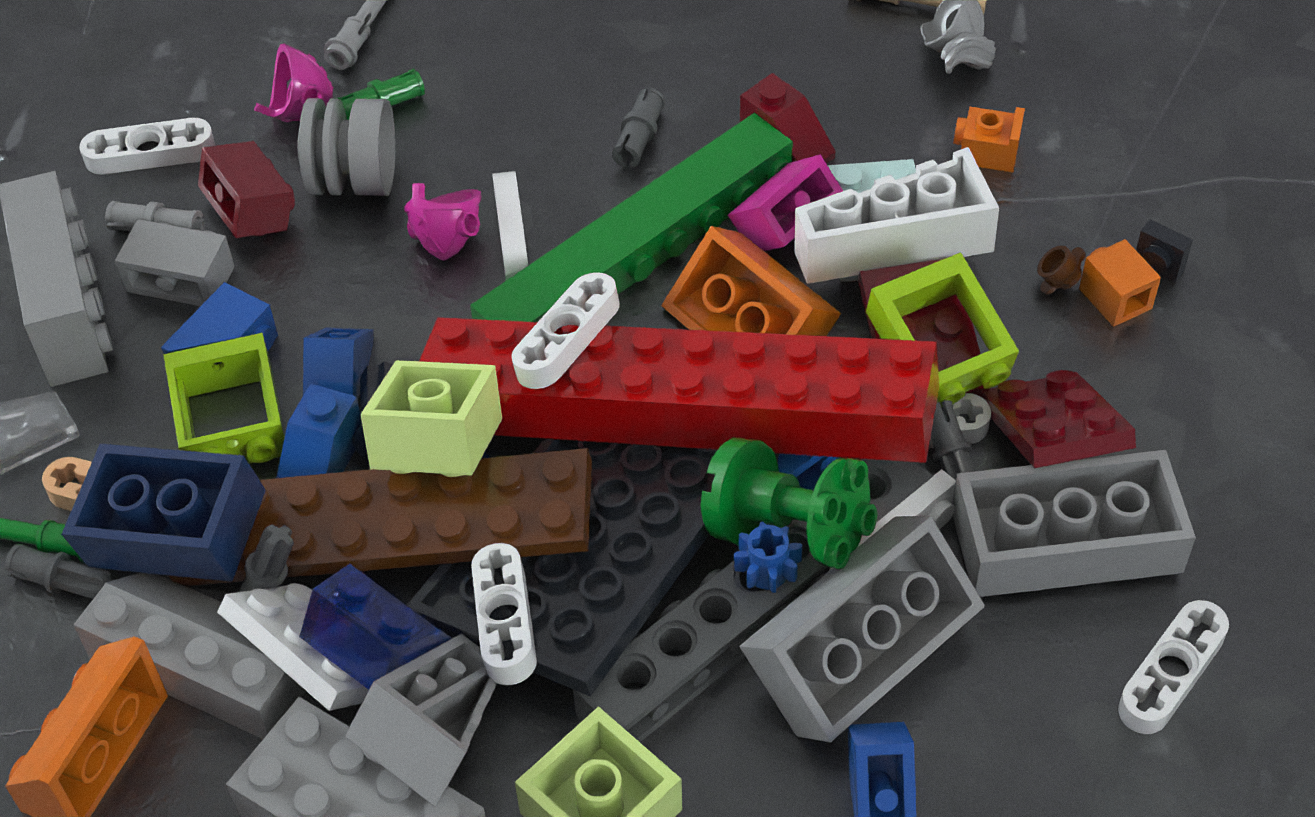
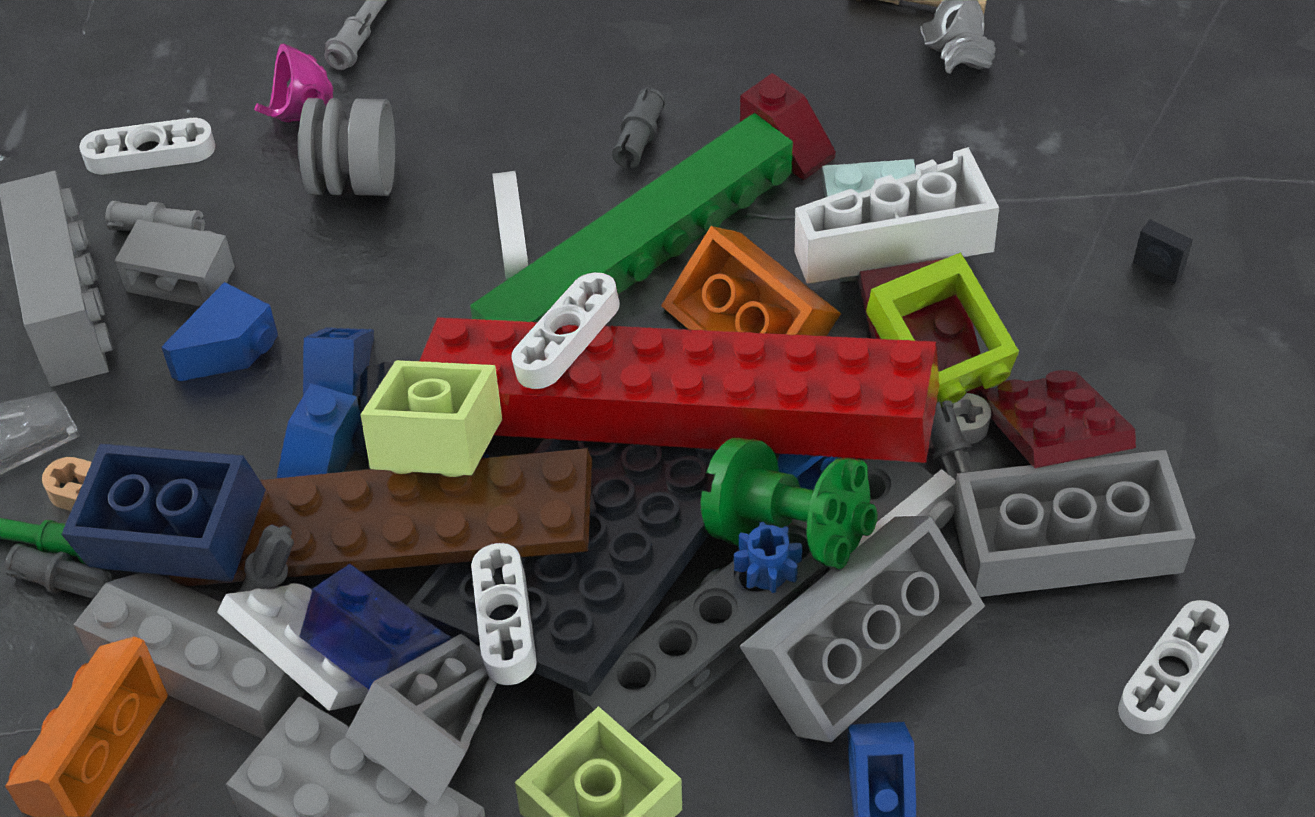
lime window [163,333,285,464] -> none
dark red brick [198,141,295,238] -> none
green pin [337,68,425,120] -> none
dark pink helmet [404,183,481,261] -> none
dark pink brick [728,154,843,251] -> none
orange brick [953,106,1025,173] -> none
reddish brown plate [1037,245,1086,295] -> none
orange brick [1079,239,1161,327] -> none

